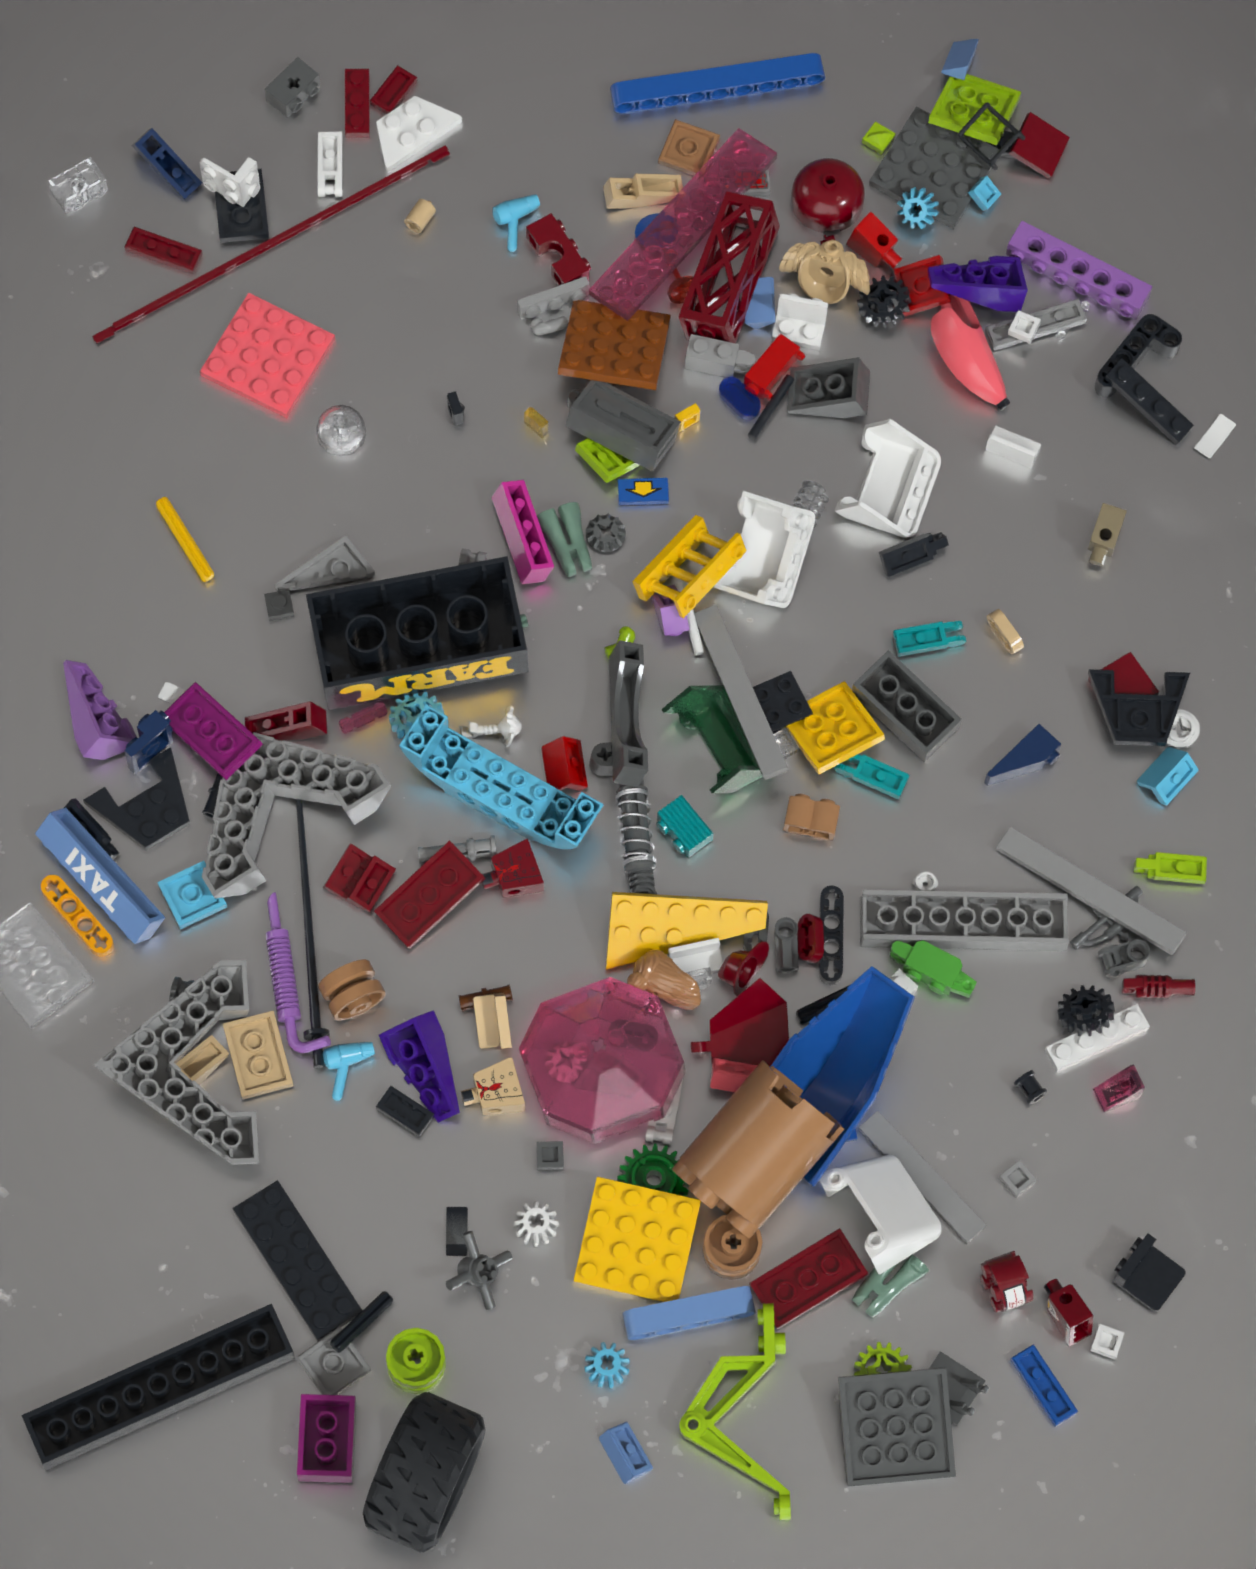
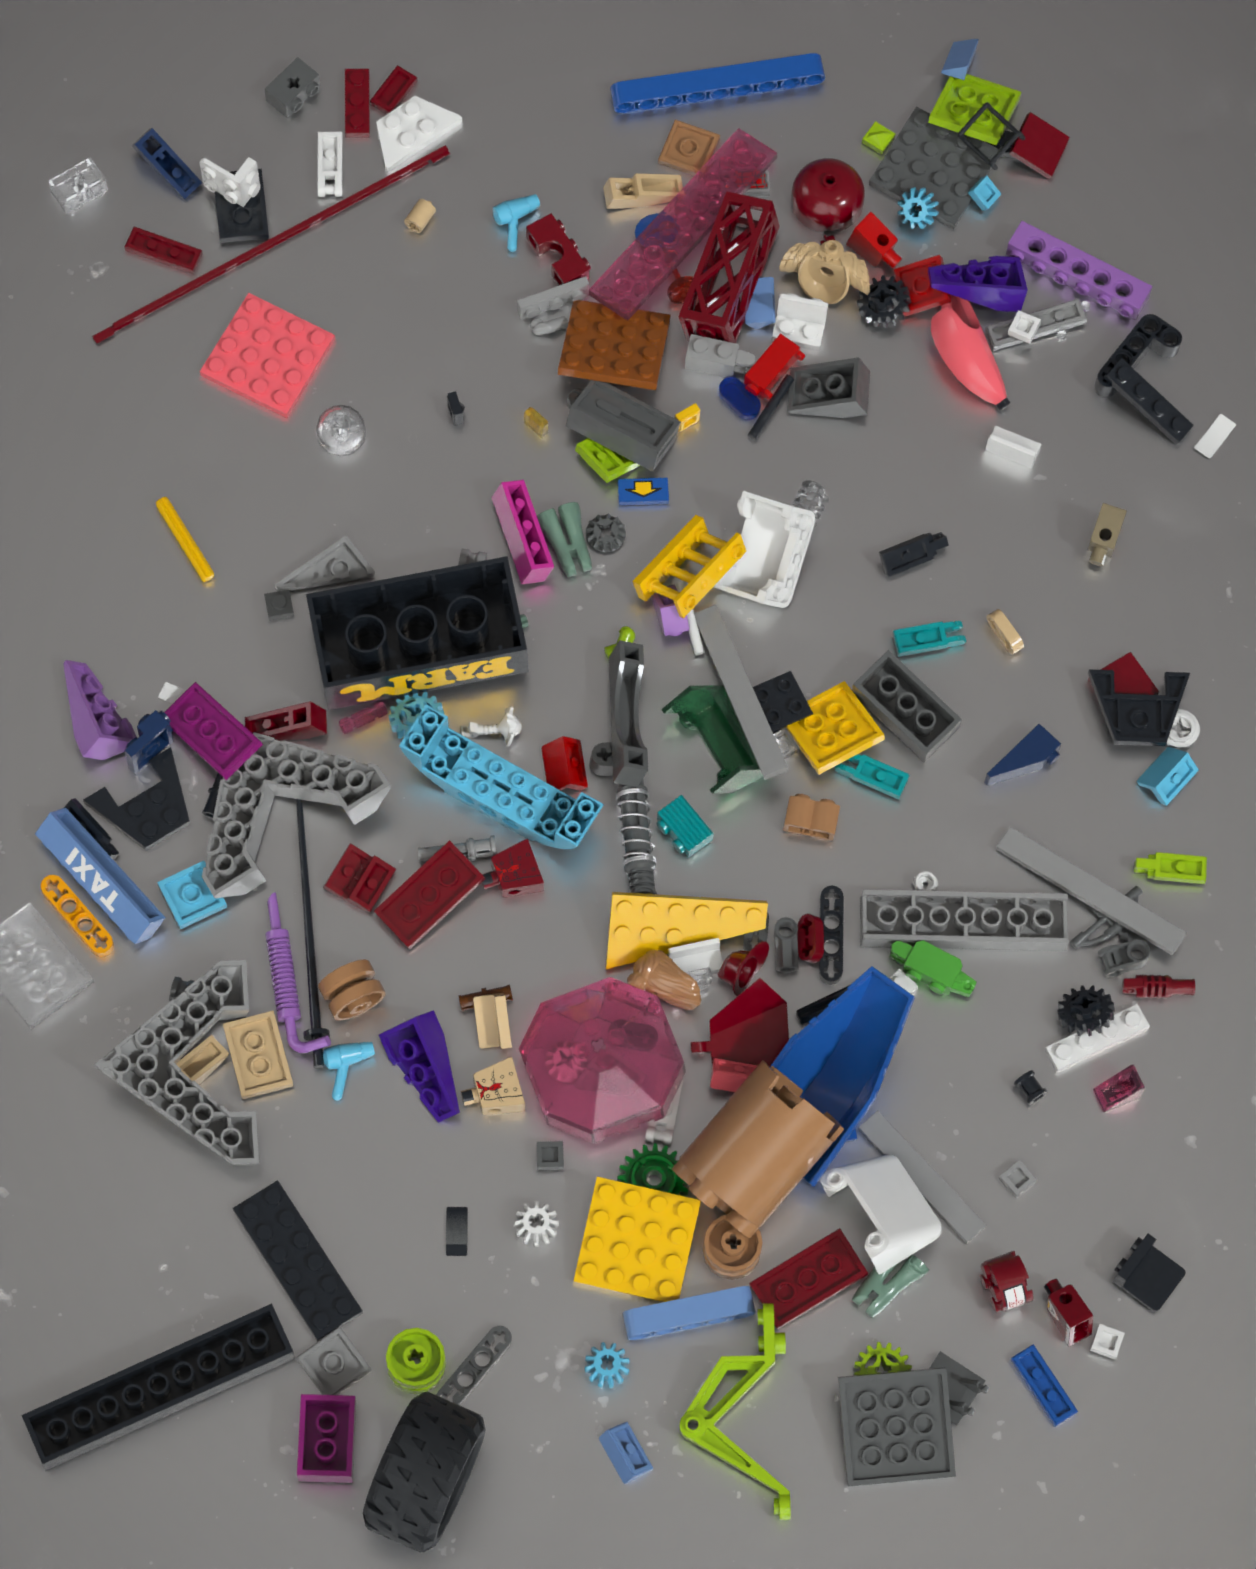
black axle [330,1291,393,1353] -> none
black plate [376,1086,434,1137] -> none
dark grey bar [446,1231,513,1310] -> none
white windscreen [834,419,941,538] -> none
none -> dark grey beam [436,1326,512,1405]

